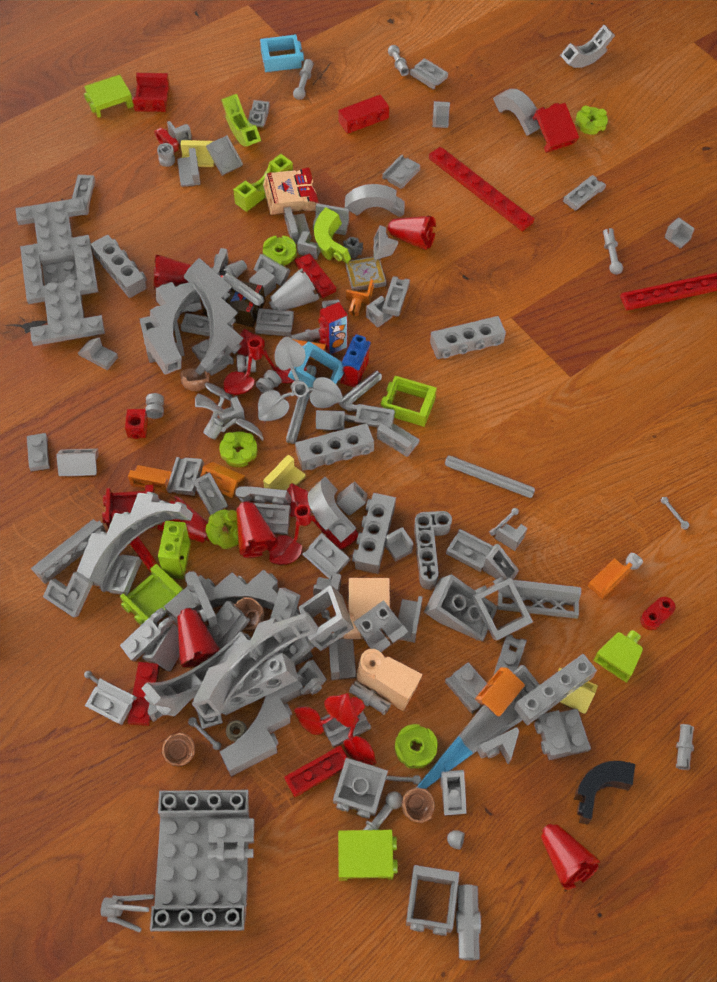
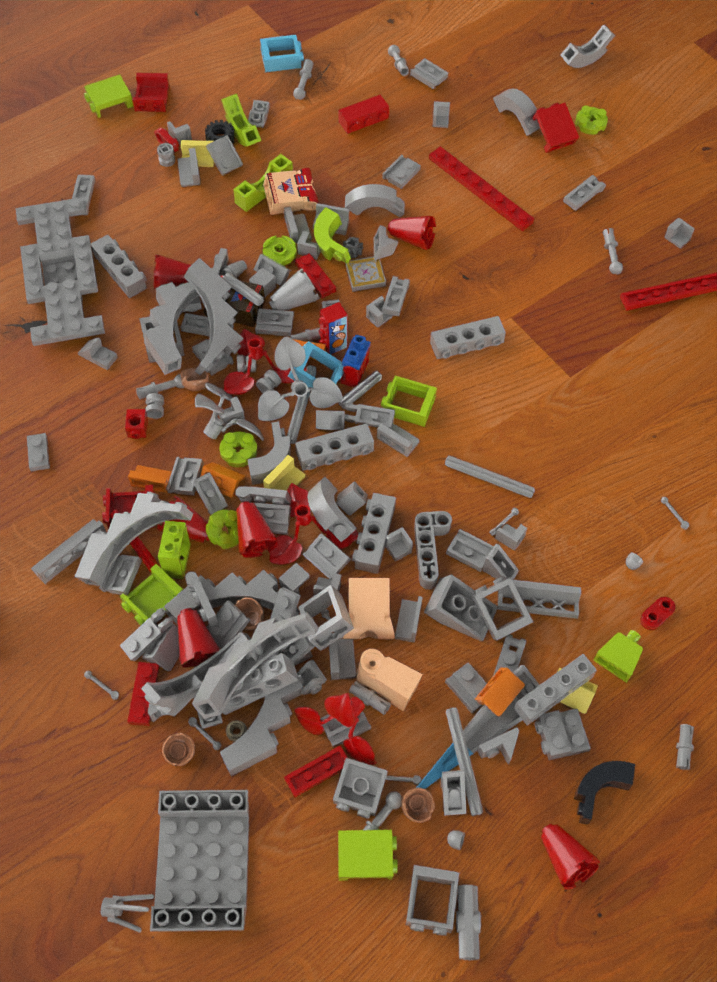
light grey plate [43,572,93,617] -> none
light grey panel [57,449,99,476] -> none
light grey plate [85,679,137,725] -> none
light grey plate [208,819,254,861] -> none
orange bracket [346,279,374,316] -> none
light grey hips [353,600,408,652] -> none
lime plate [395,724,438,769] -> none
orange panel [588,558,633,599] -> none
none -> light grey pin [136,374,185,399]
none -> black tyre [205,120,235,144]
none -> light grey arch [248,421,291,485]
none -> light grey panel [279,563,310,594]
none -> light grey axle [446,708,483,816]

